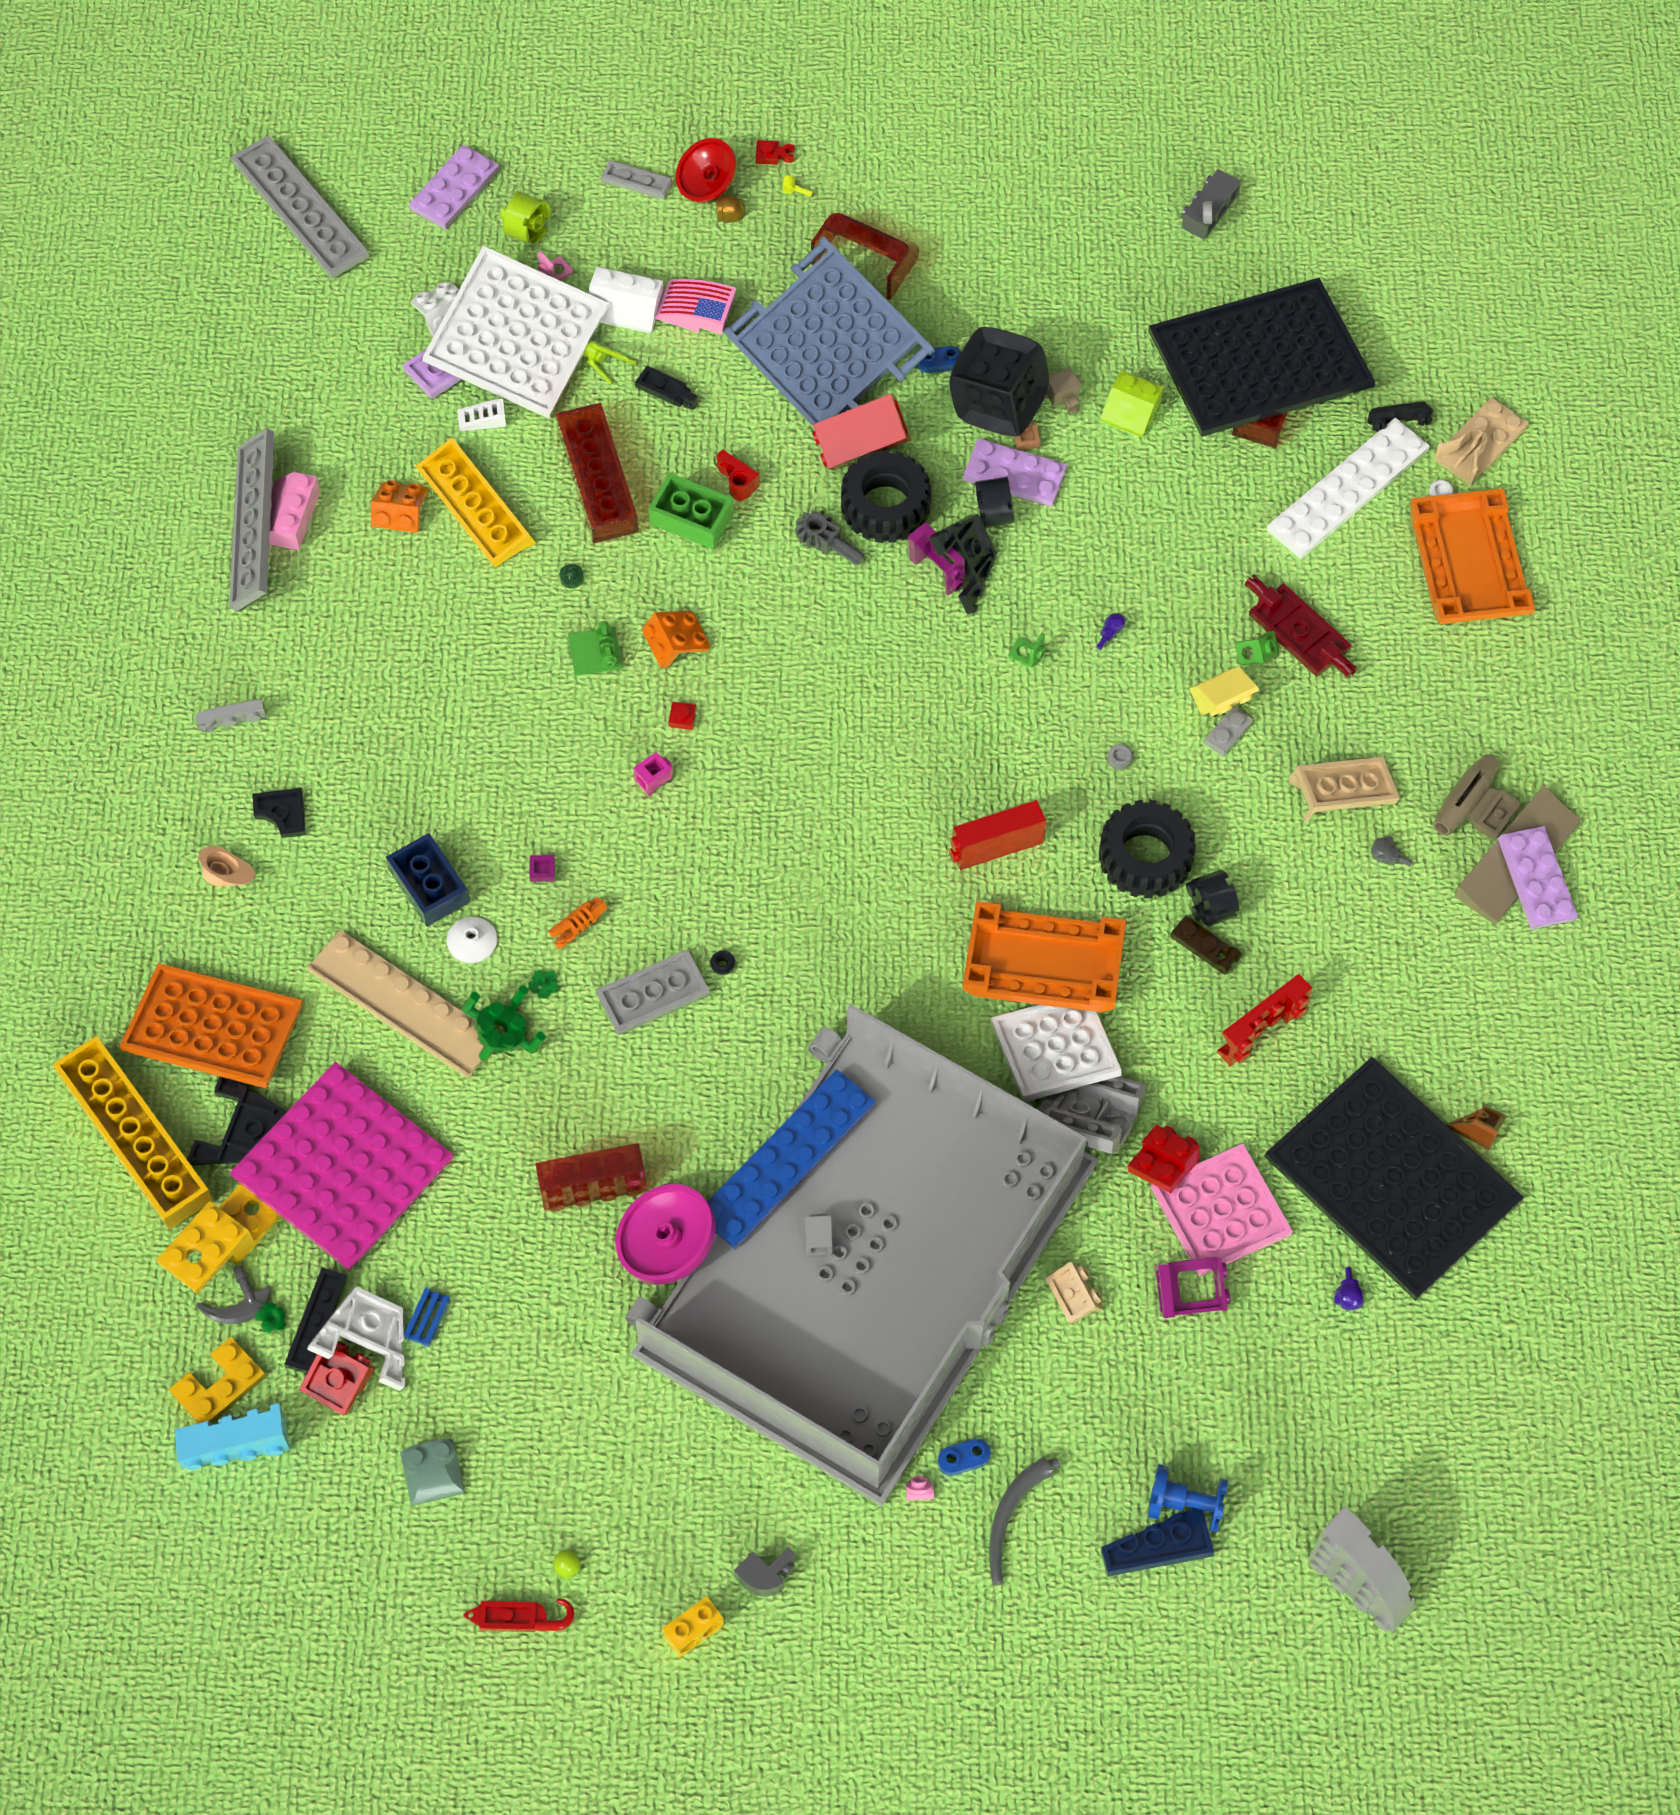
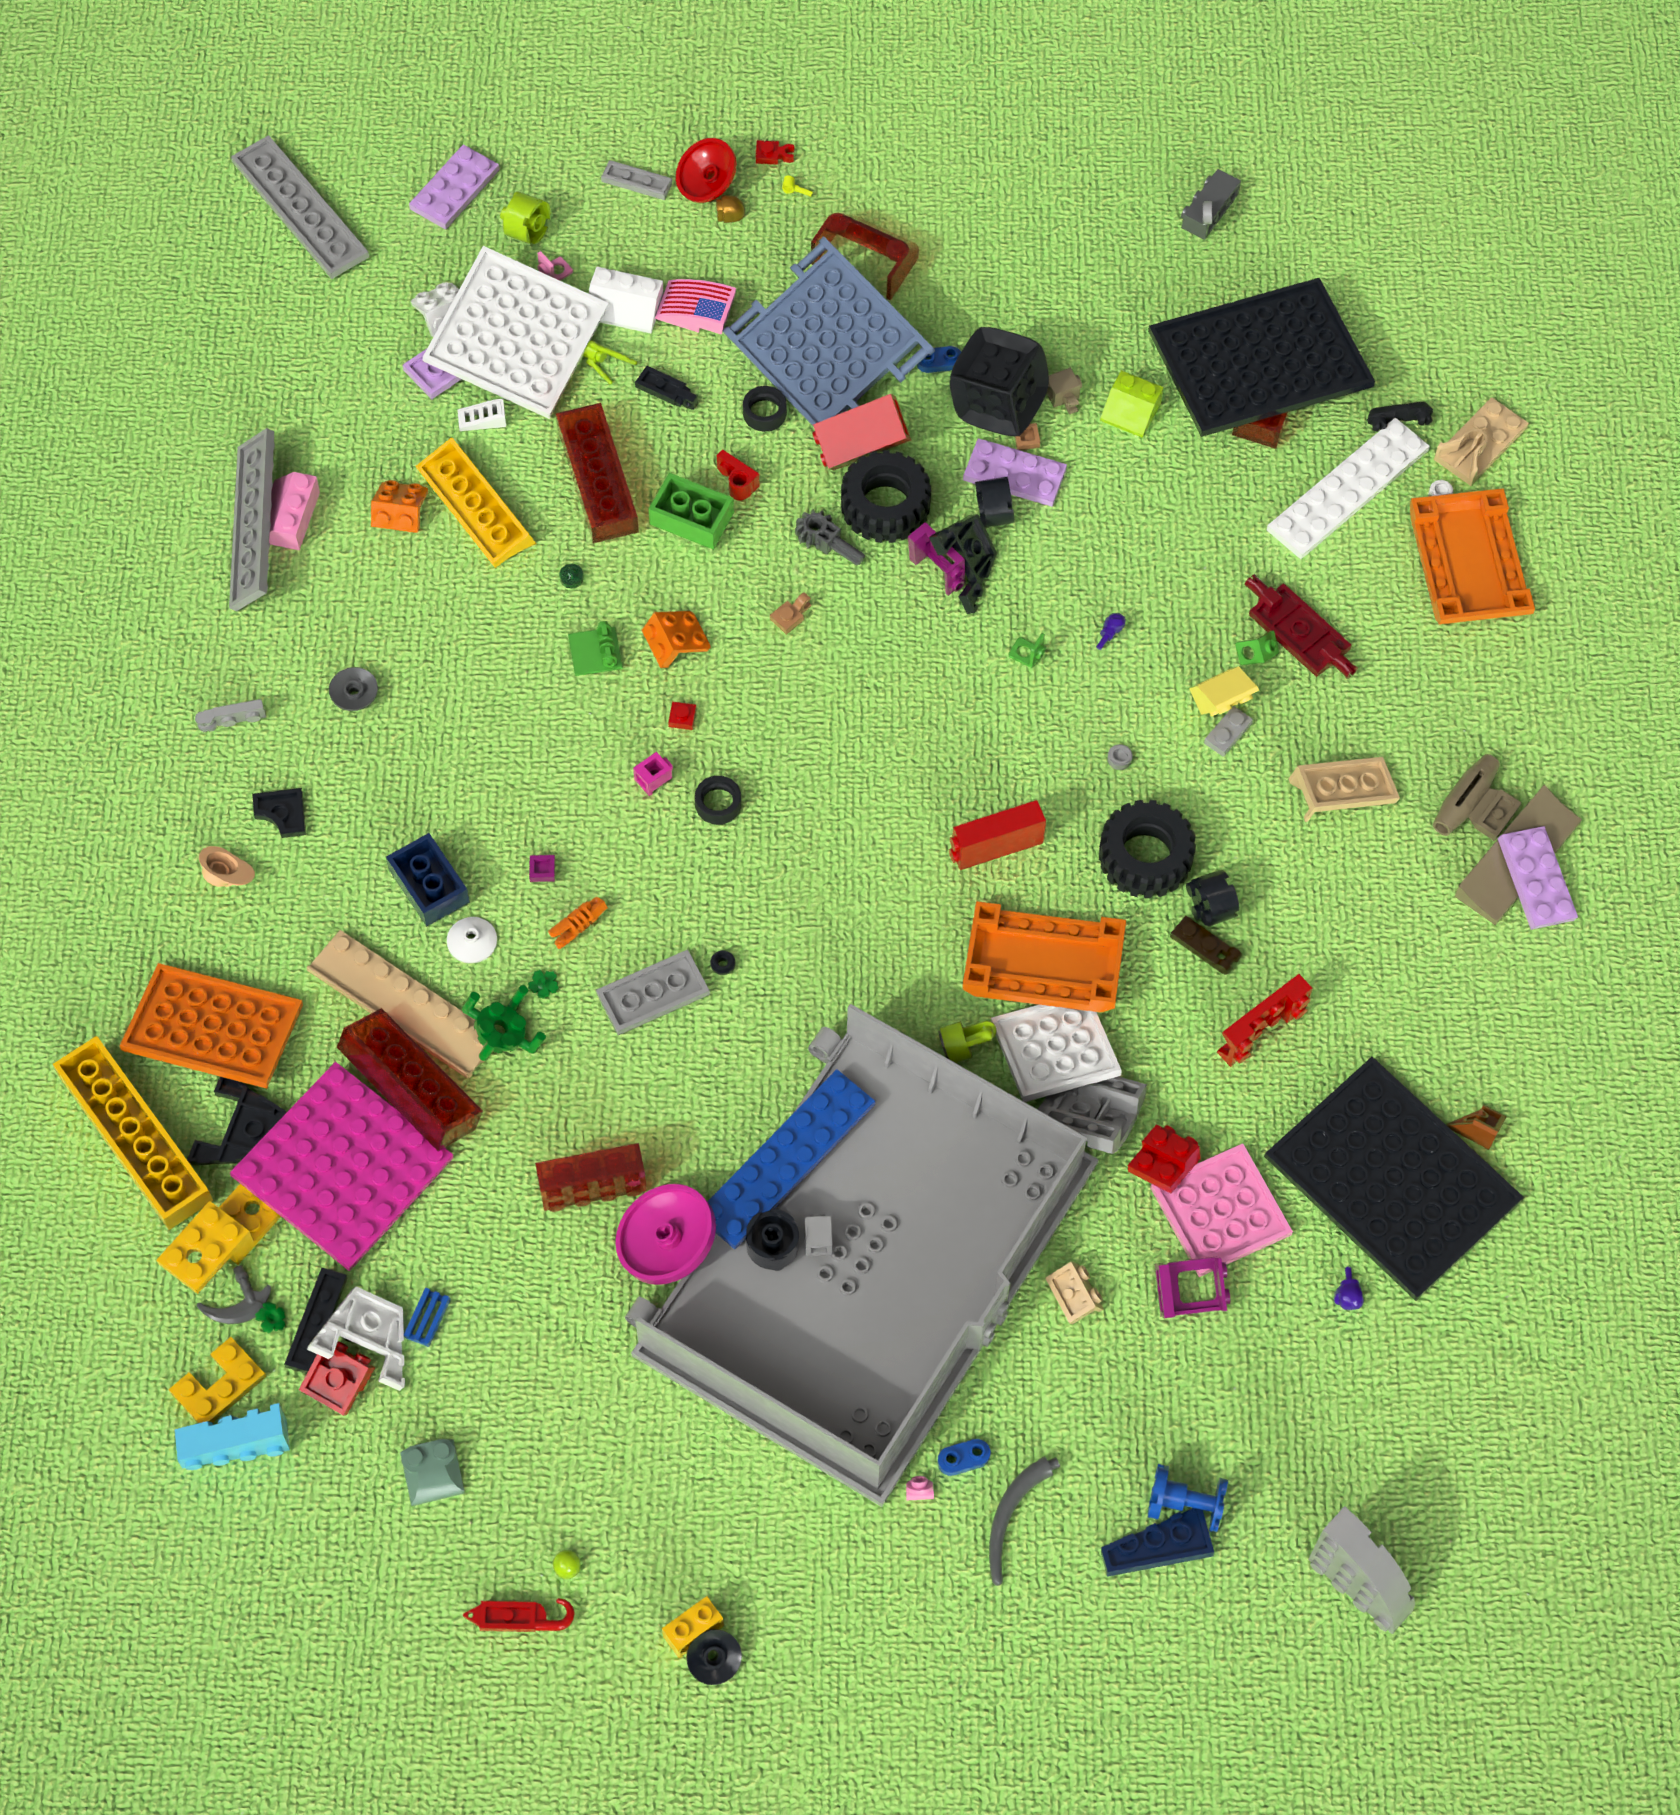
dark grey brick [734,1547,796,1597] -> none
dark grey piece [1371,836,1413,867] -> none
none -> dark grey dish [329,667,378,711]
none -> clear red brick [337,1008,483,1151]
none -> black dish [686,1629,742,1685]
none -> black tyre [695,775,741,825]
none -> black tyre [743,385,787,432]
none -> black brick [746,1209,799,1271]
none -> medium nougat plate [770,592,811,635]
none -> lime piece [938,1020,997,1063]

